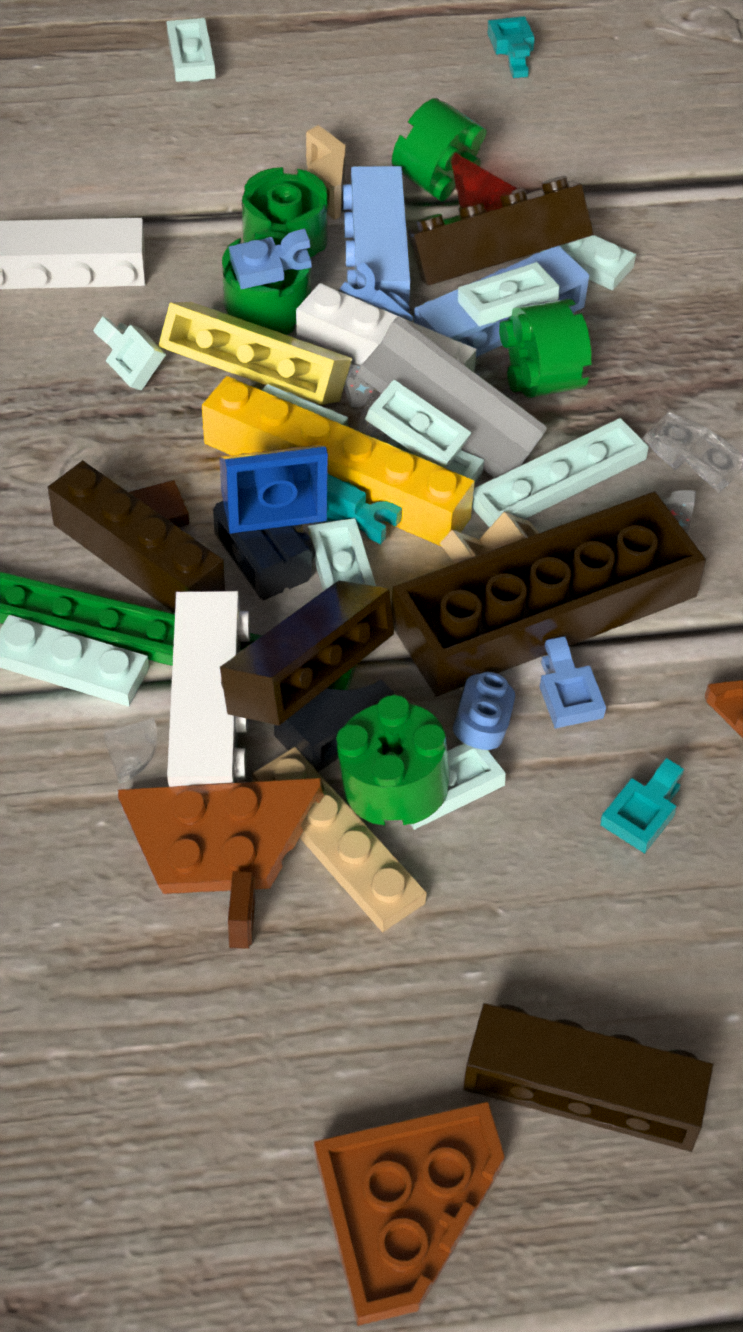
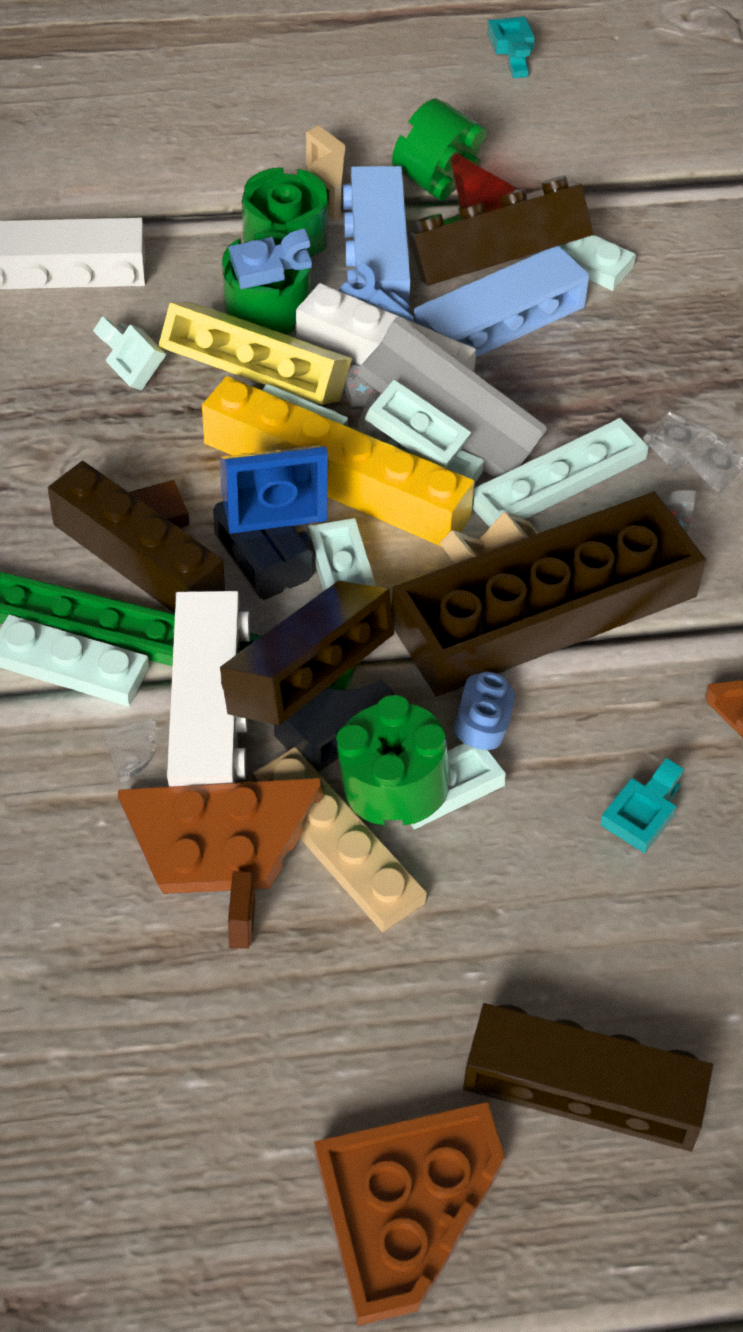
light aqua plate [166,18,215,82] -> none
teal plate [325,474,402,545] -> none
light aqua plate [458,262,559,326] -> none
green brick [499,298,592,398] -> none
medium blue plate [539,636,606,729] -> none

